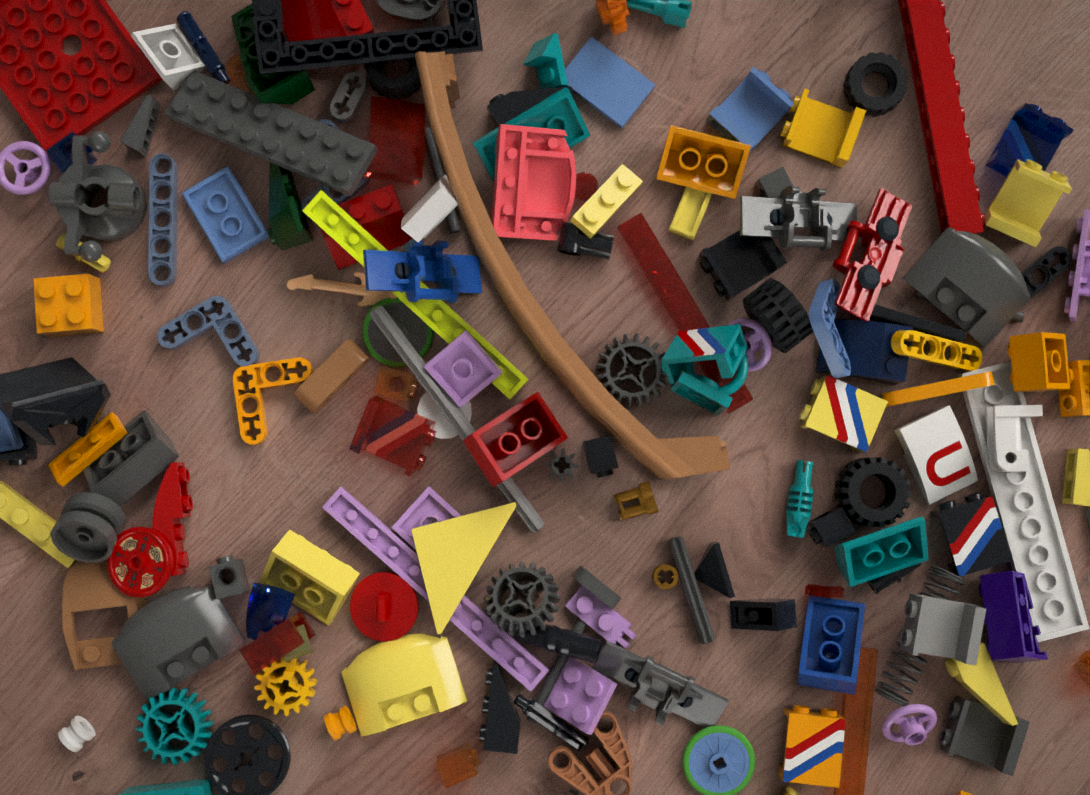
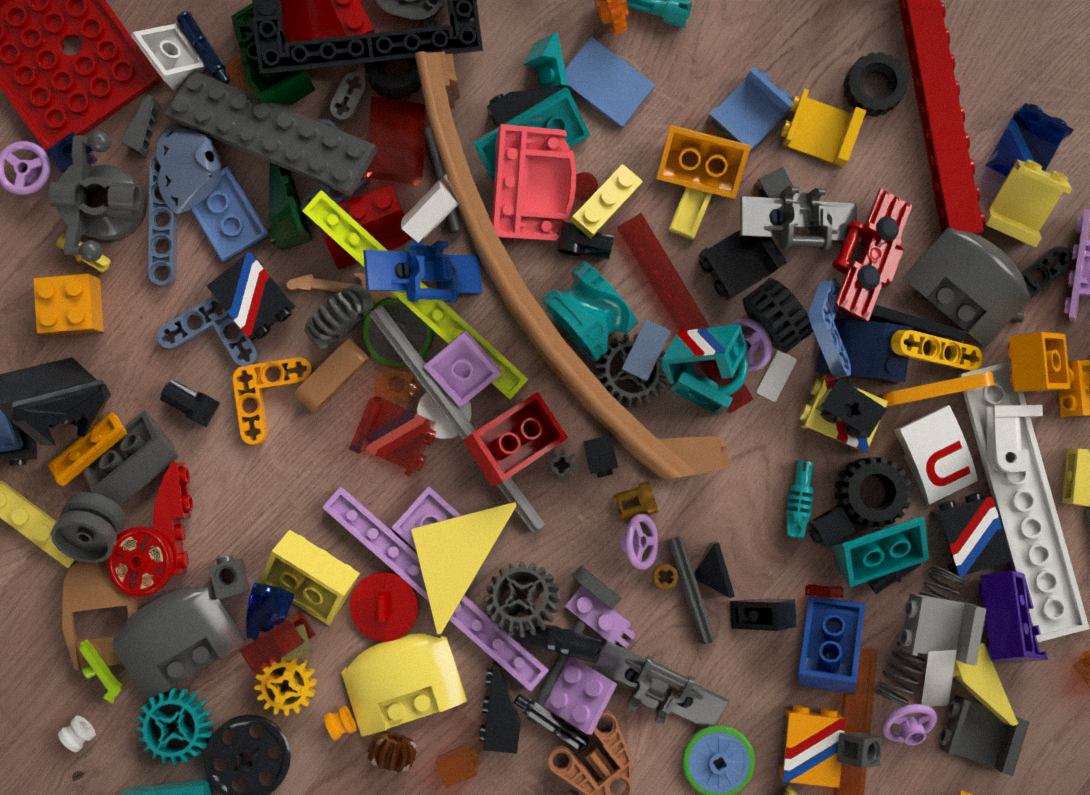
none -> lime piece [79,639,123,704]
none -> sand blue piece [156,125,223,214]
none -> black piece [160,379,220,427]
none -> panel [207,252,296,340]
none -> dark grey gear [304,284,375,348]
none -> reddish brown gear [368,731,417,773]
none -> teal piece [541,261,638,361]
none -> sand blue tile [621,319,671,381]
none -> lavender piece [621,514,658,570]
none -> white sticker [757,350,797,402]
none -> black brick [815,378,887,440]
none -> dark grey brick [837,731,883,768]
none -> white sticker [921,650,957,707]

